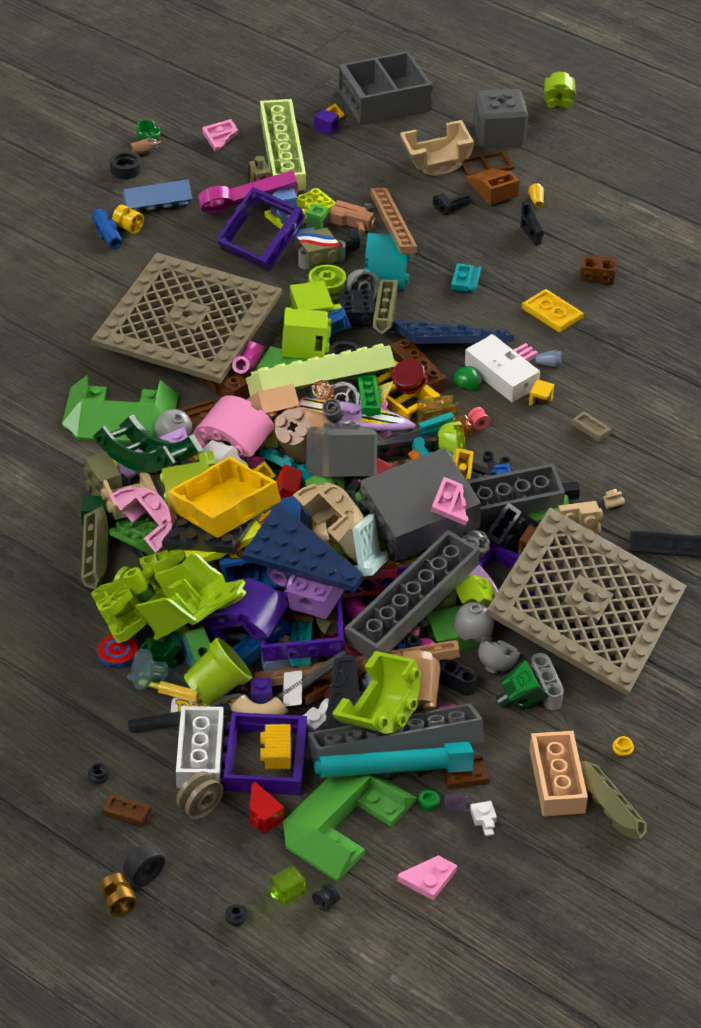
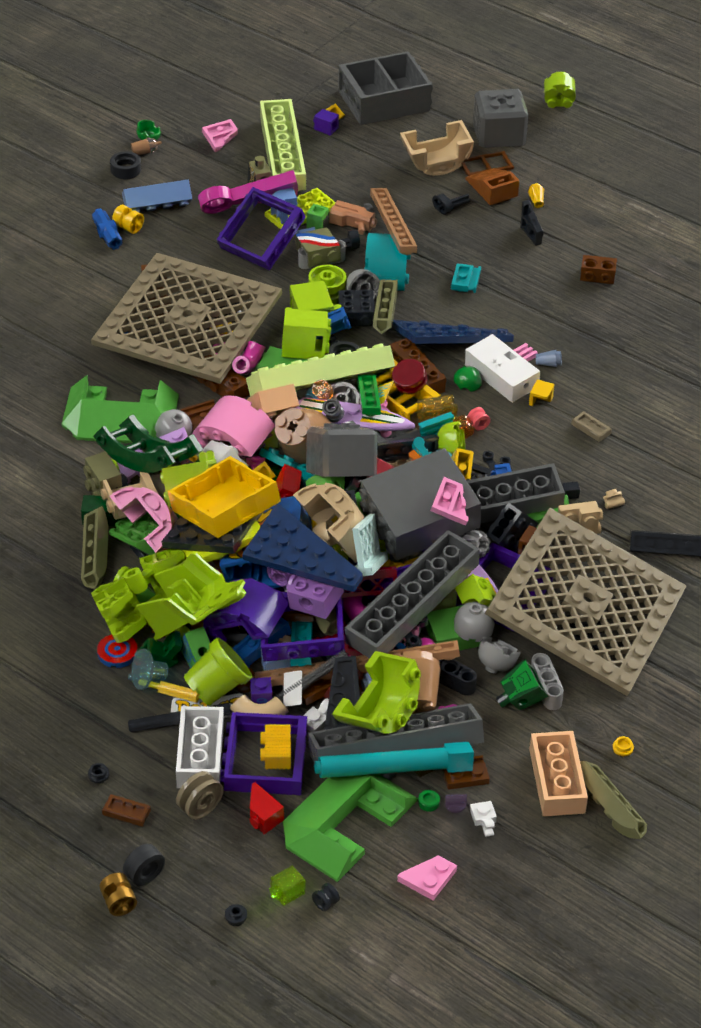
yellow tile [522,289,584,333] -> none

